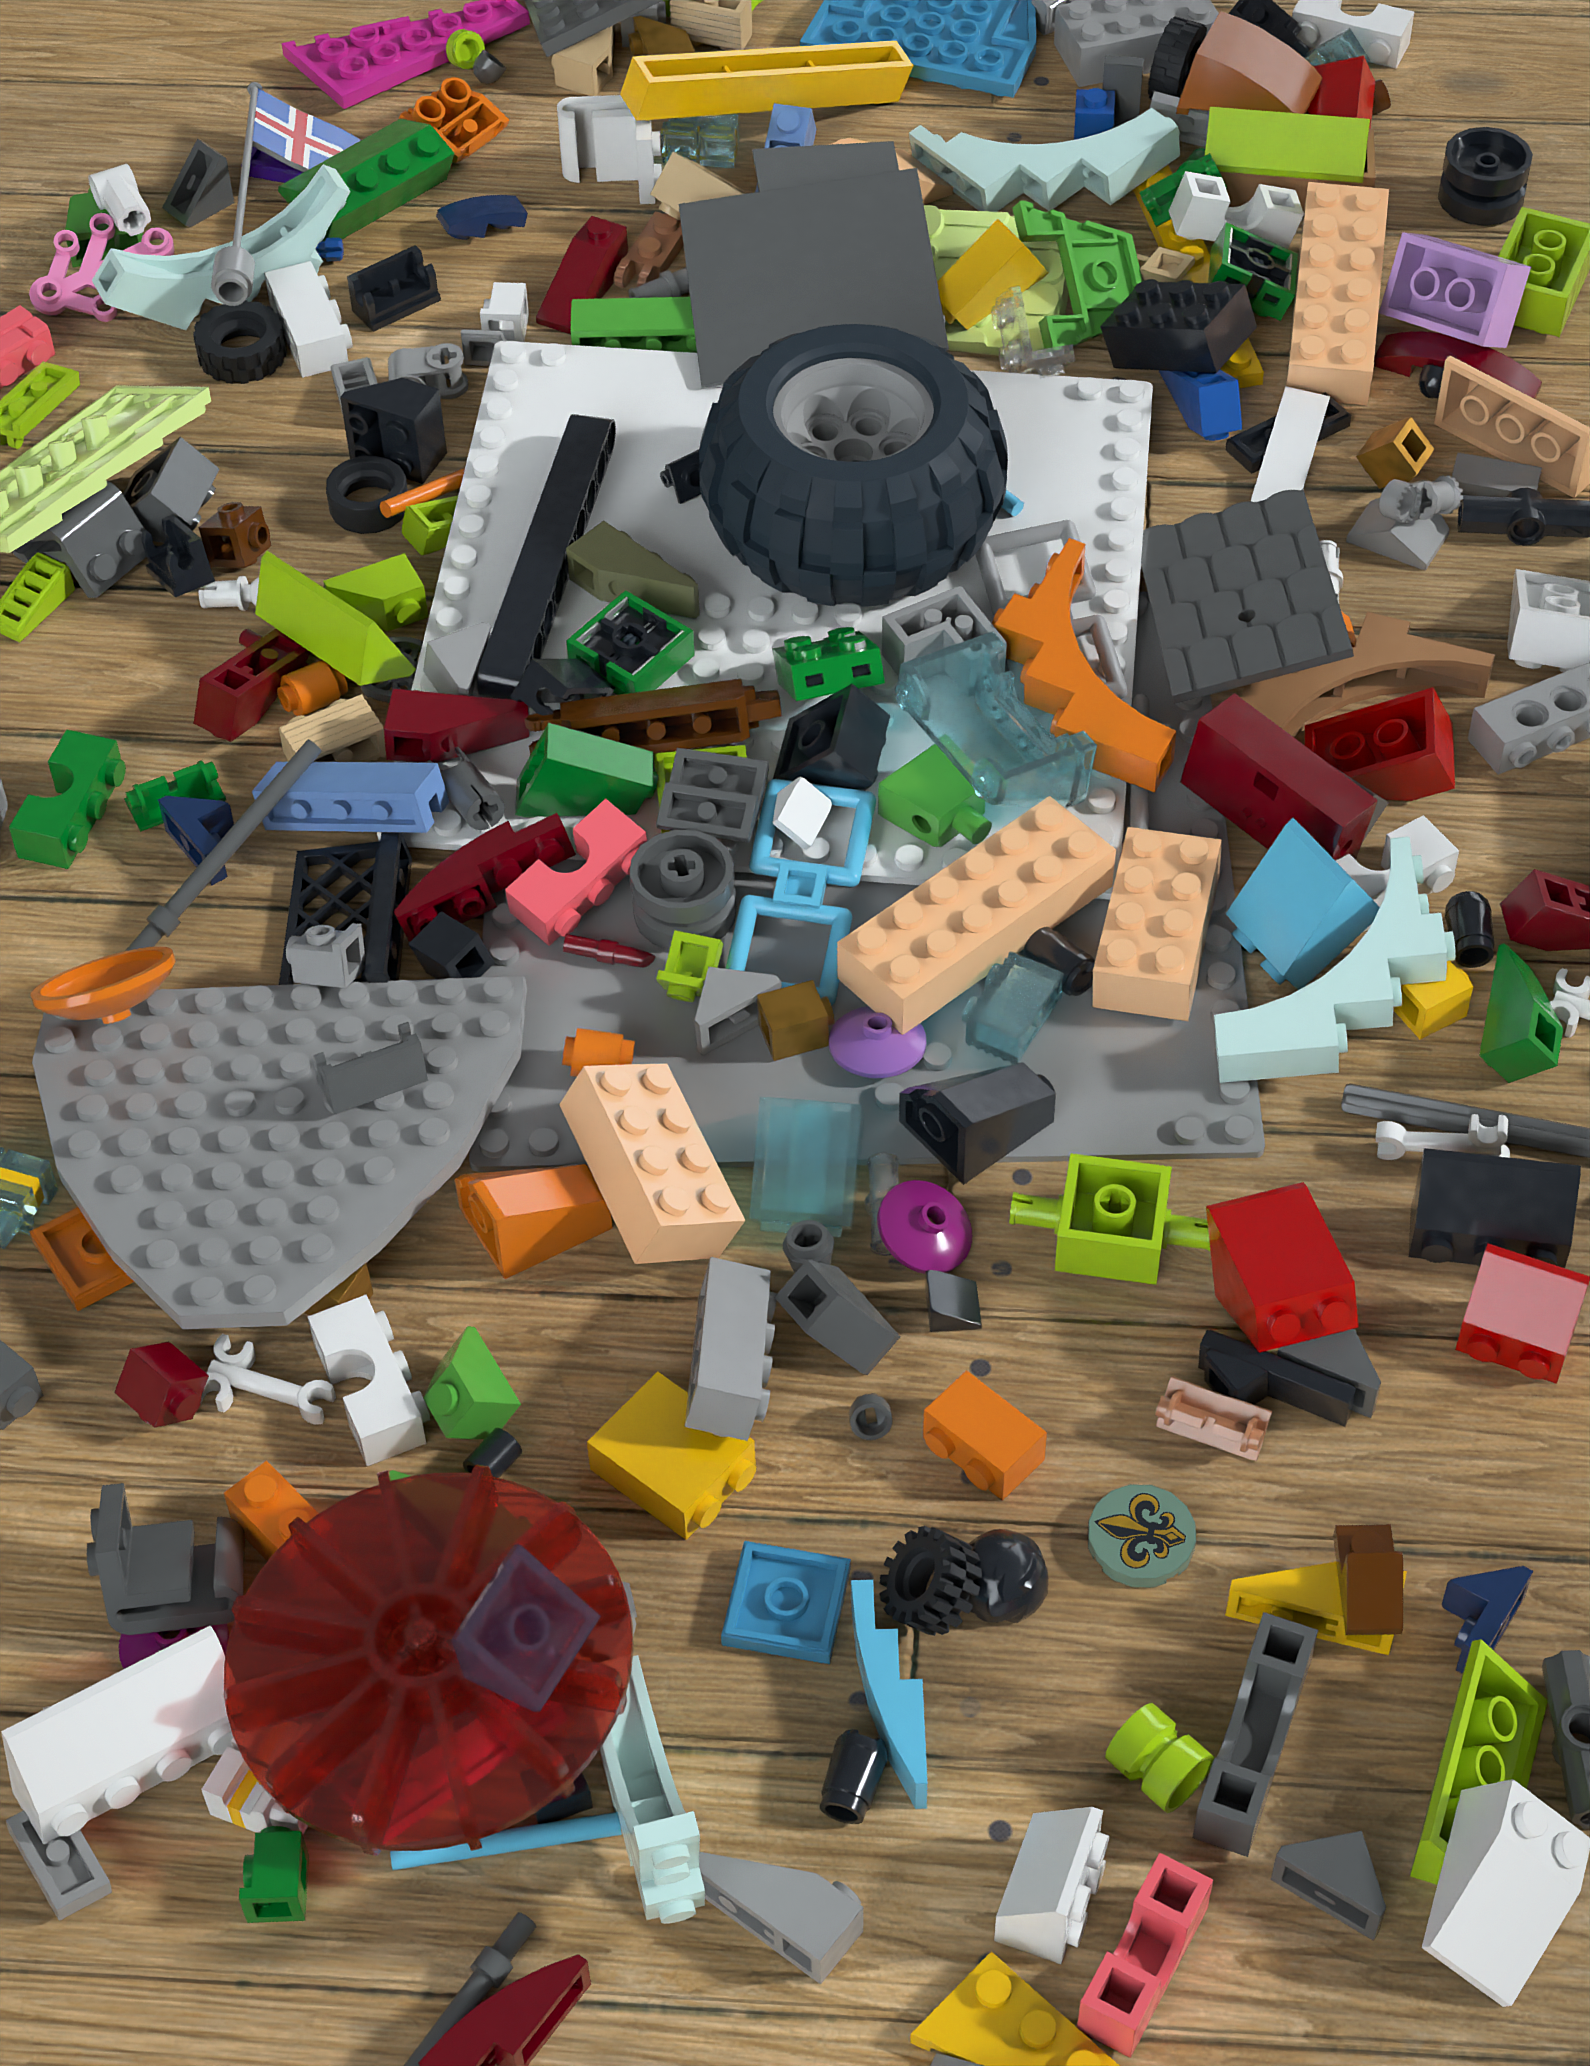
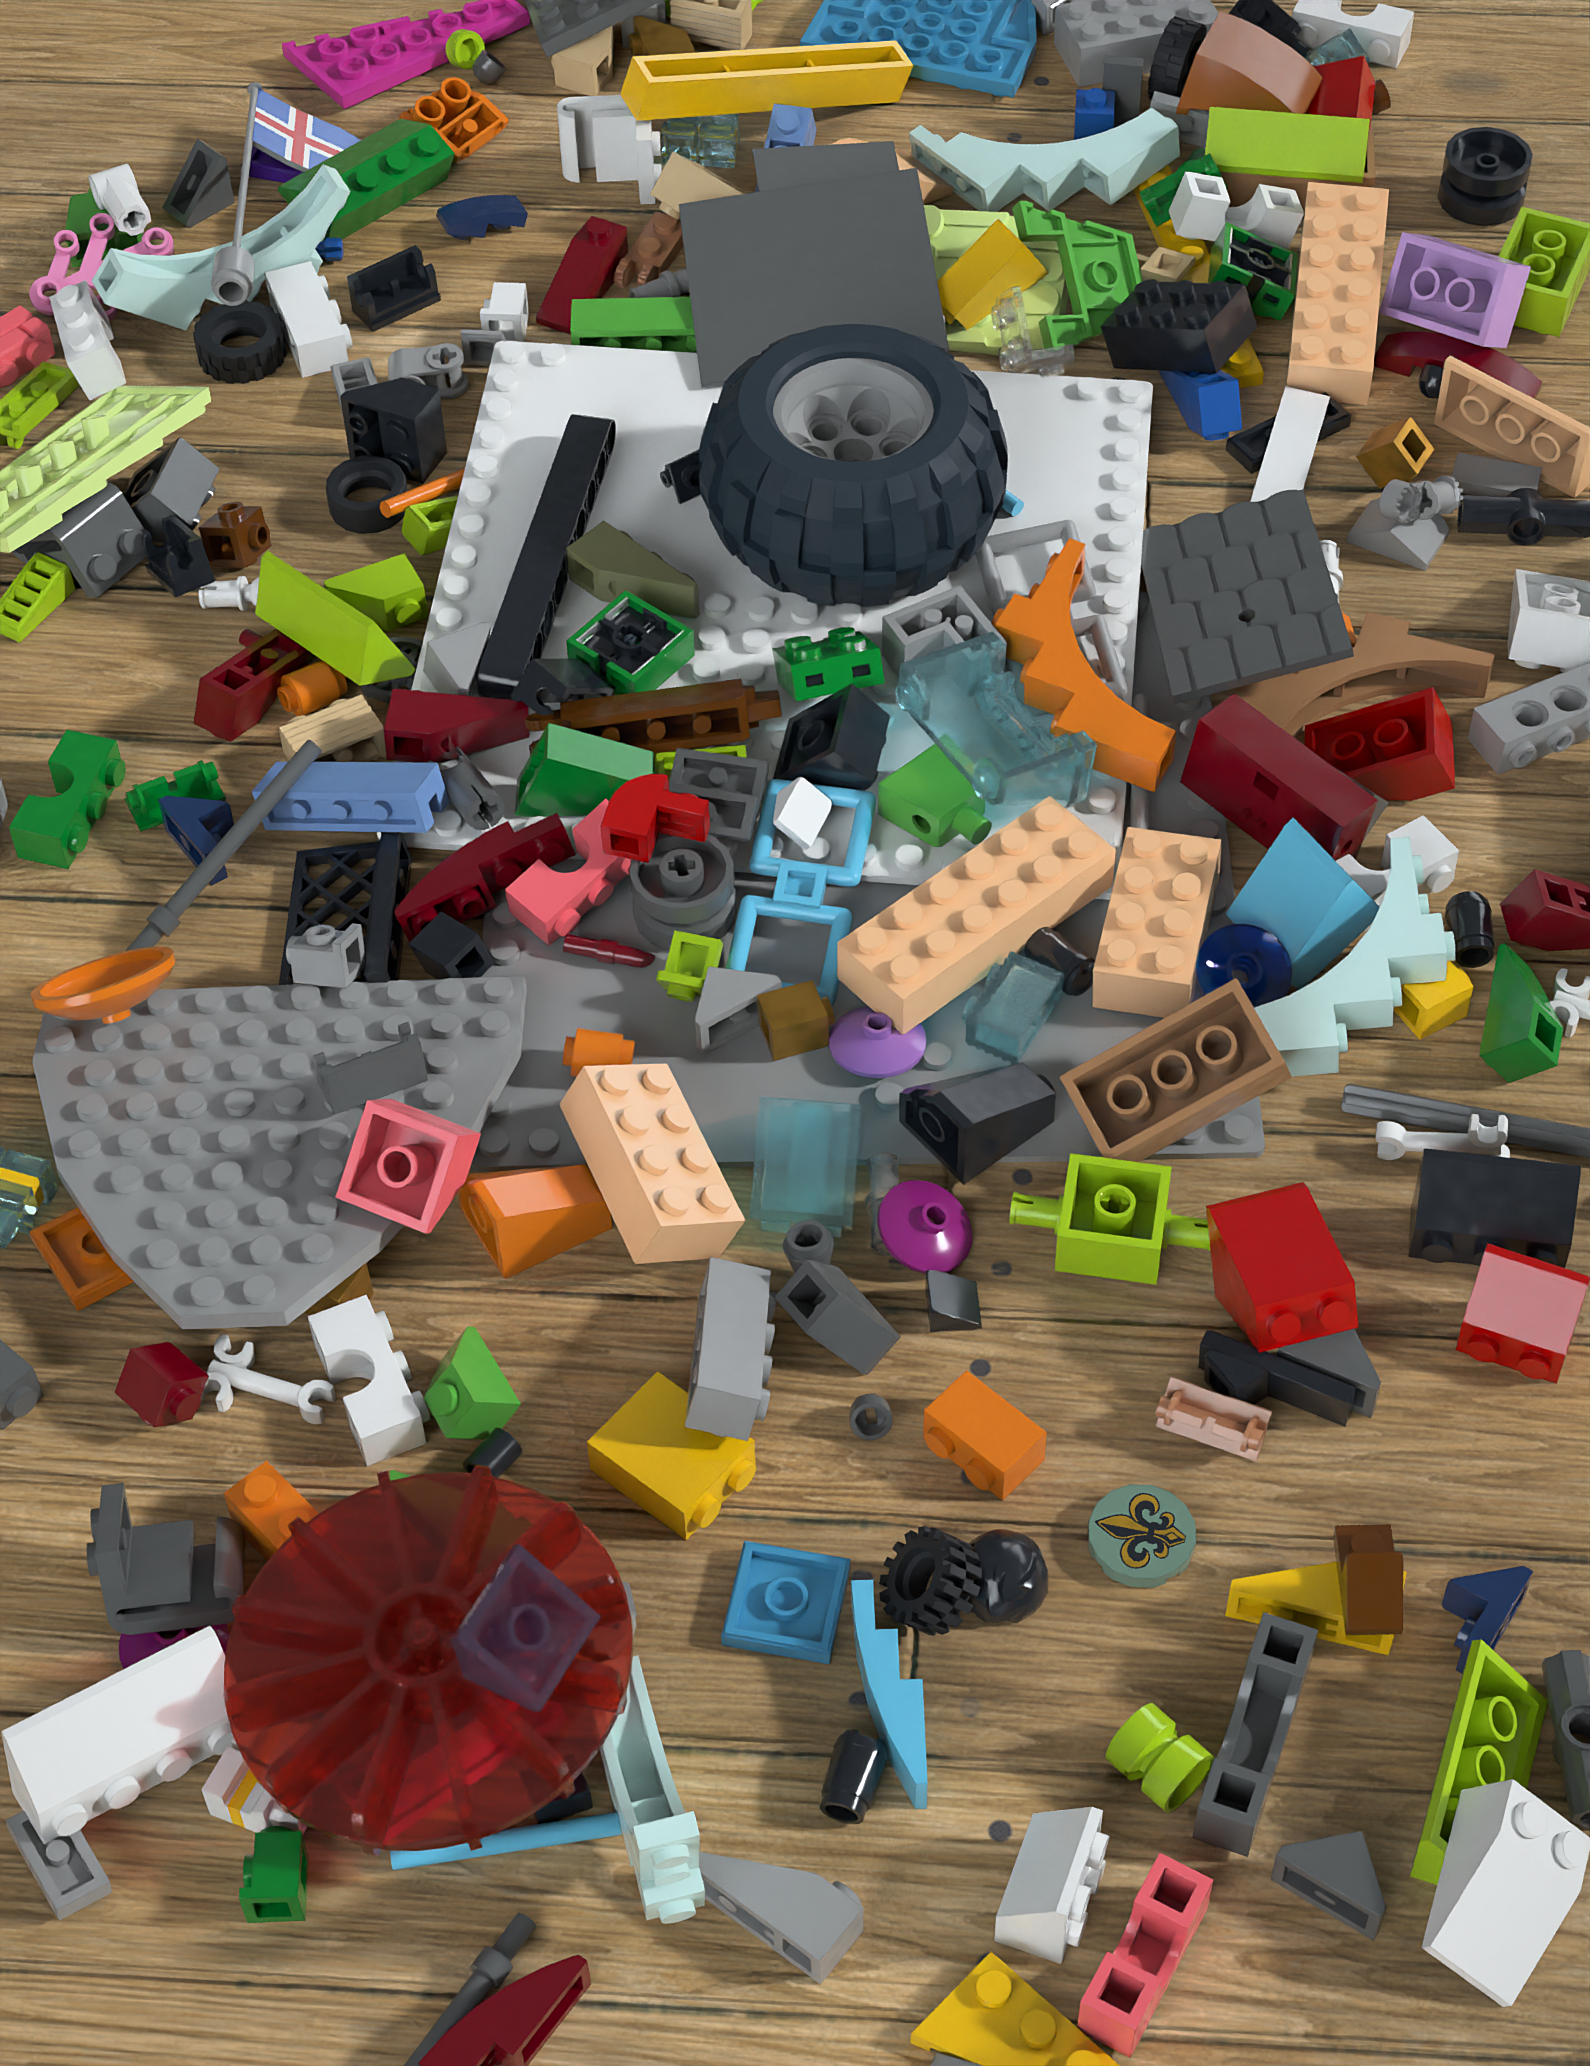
none -> white arch [49,280,127,400]
none -> coral slope [335,1099,481,1234]
none -> red brick [600,774,710,863]
none -> medium nougat brick [1059,978,1292,1162]
none -> clear blue dish [1195,924,1292,1008]

